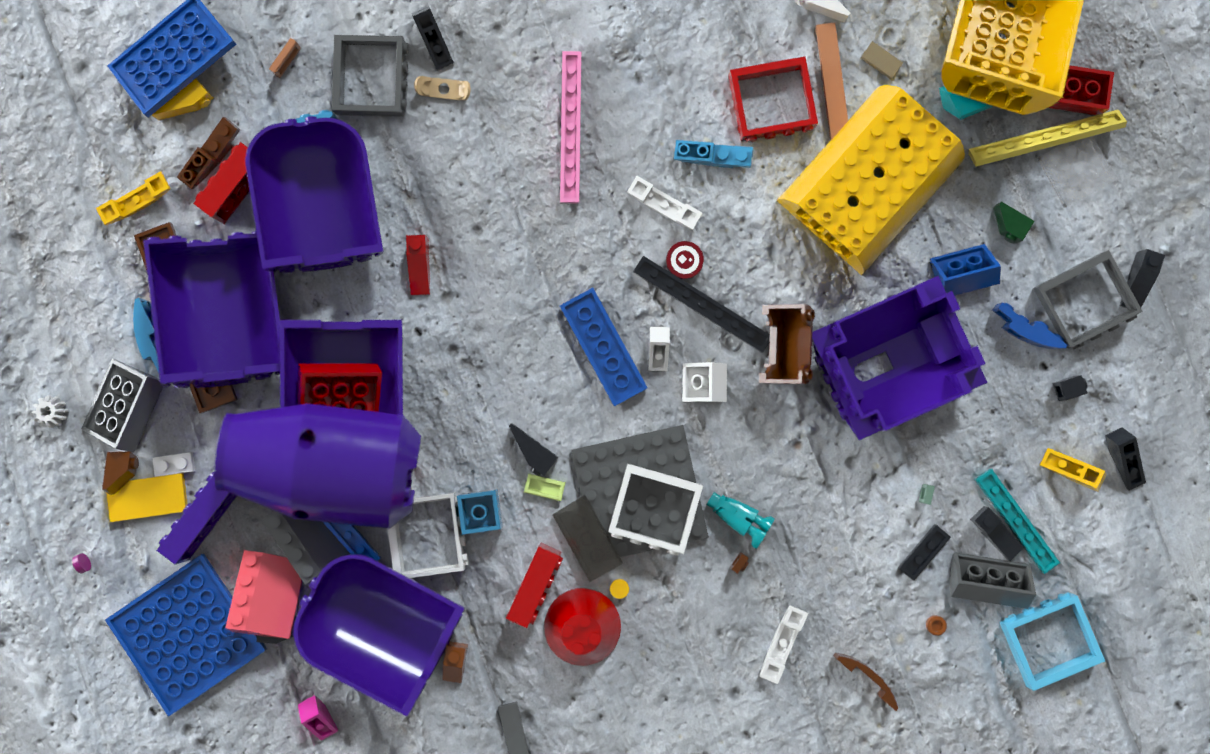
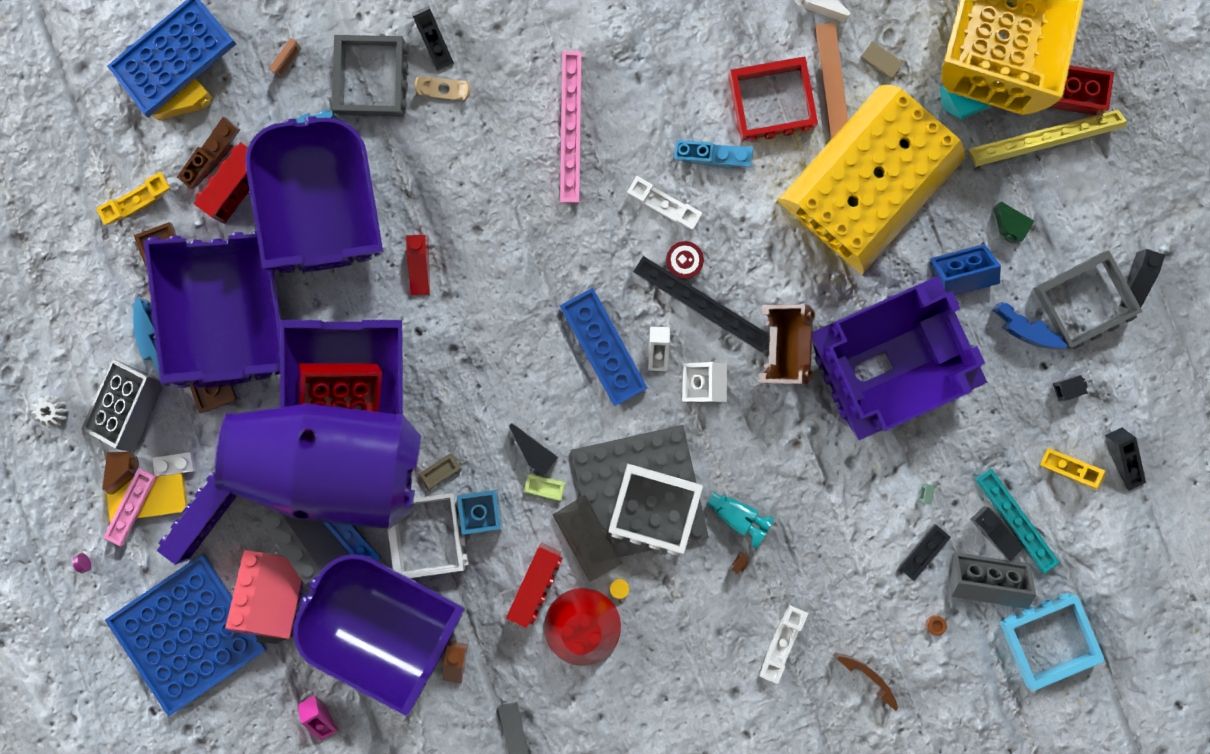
none -> bright pink tile [103,468,158,547]
none -> dark tan tile [419,453,462,490]

